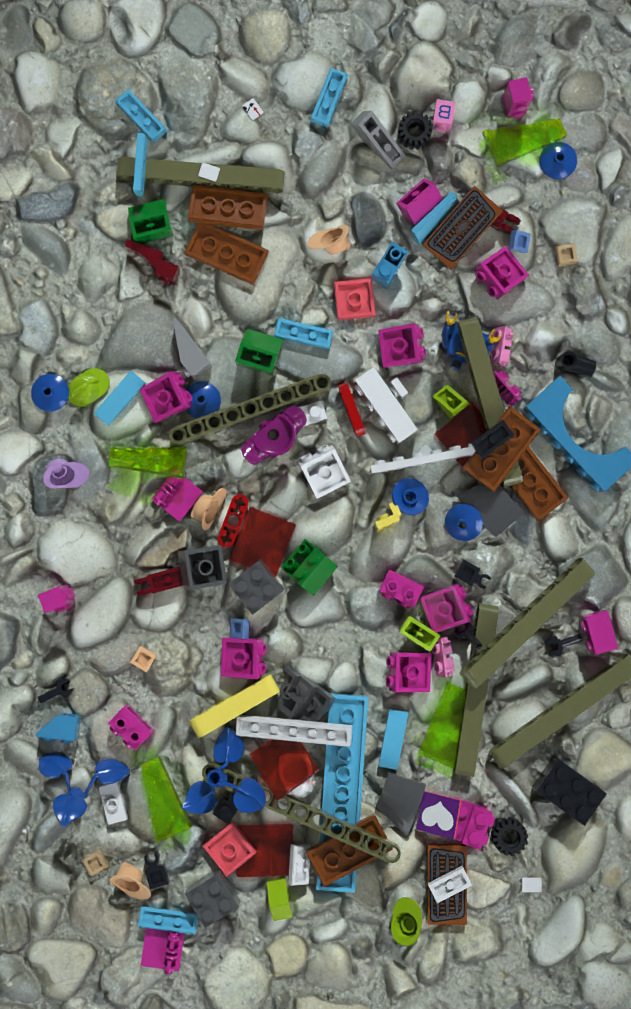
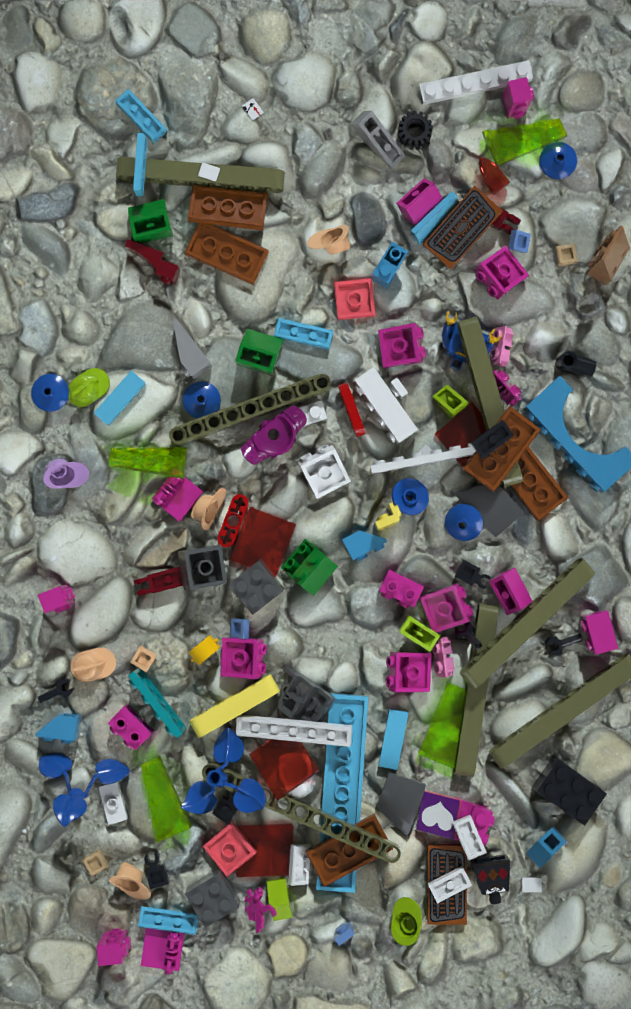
dark pink plate [140,372,192,423] -> none
medium azure tile [310,68,348,128] -> none
bright pink brick [432,99,456,132] -> none
black tyre [491,817,528,856] -> none
none -> light nougat piece [70,648,116,682]
none -> dark pink brick [96,928,131,966]
none -> teal plate [128,668,187,738]
none -> yellow piece [188,634,221,666]
none -> dark pink piece [244,887,277,933]
none -> medium blue plate [334,921,355,946]
none -> dark azure slope [342,531,387,561]
none -> white plate [419,60,533,105]
none -> white plate [452,815,487,861]
none -> black torso [470,854,510,904]
none -> clear red plate [479,157,510,195]
none -> dark pink brick [489,567,533,615]
none -> dark azure slope [526,827,568,868]
none -> medium nougat slope [587,225,630,285]

